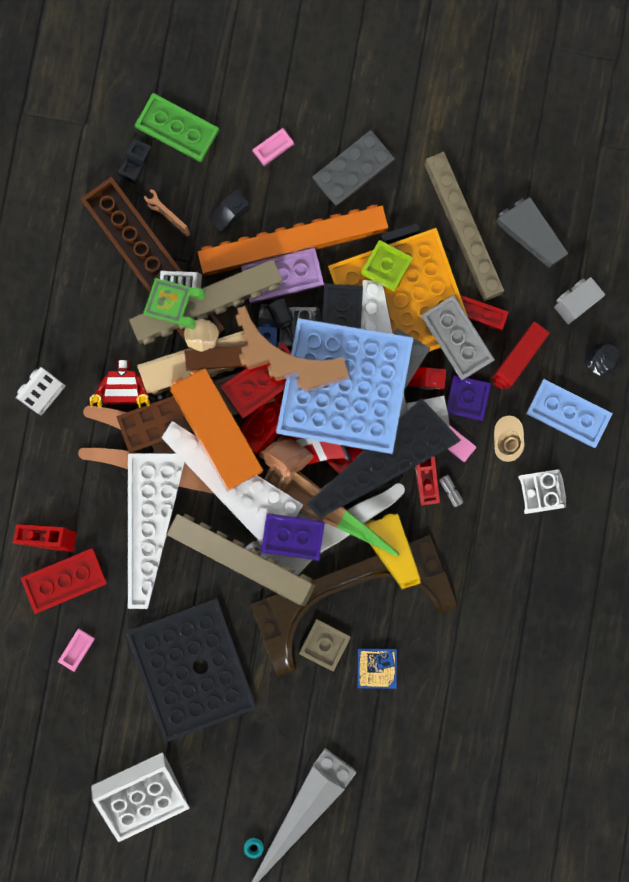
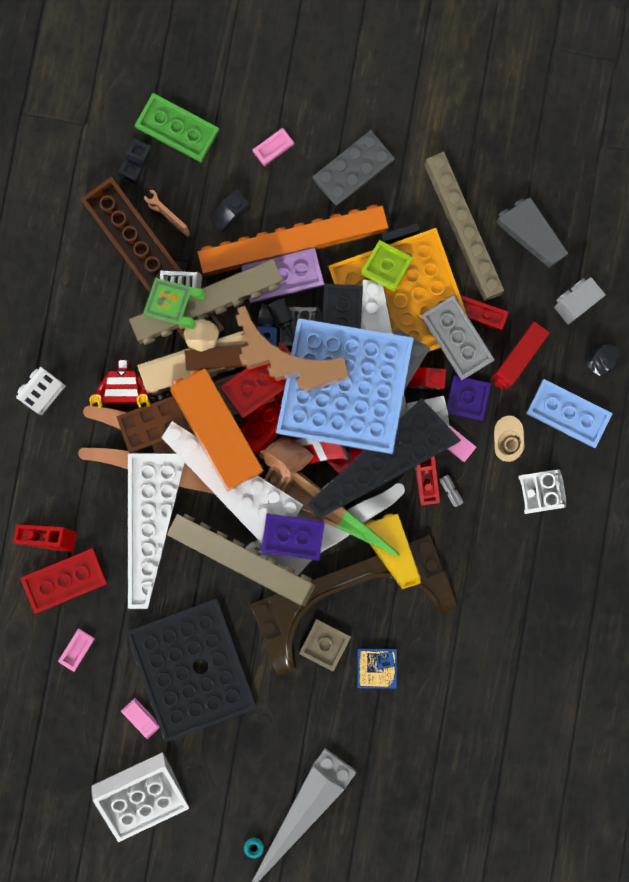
none -> bright pink tile [121,698,160,739]

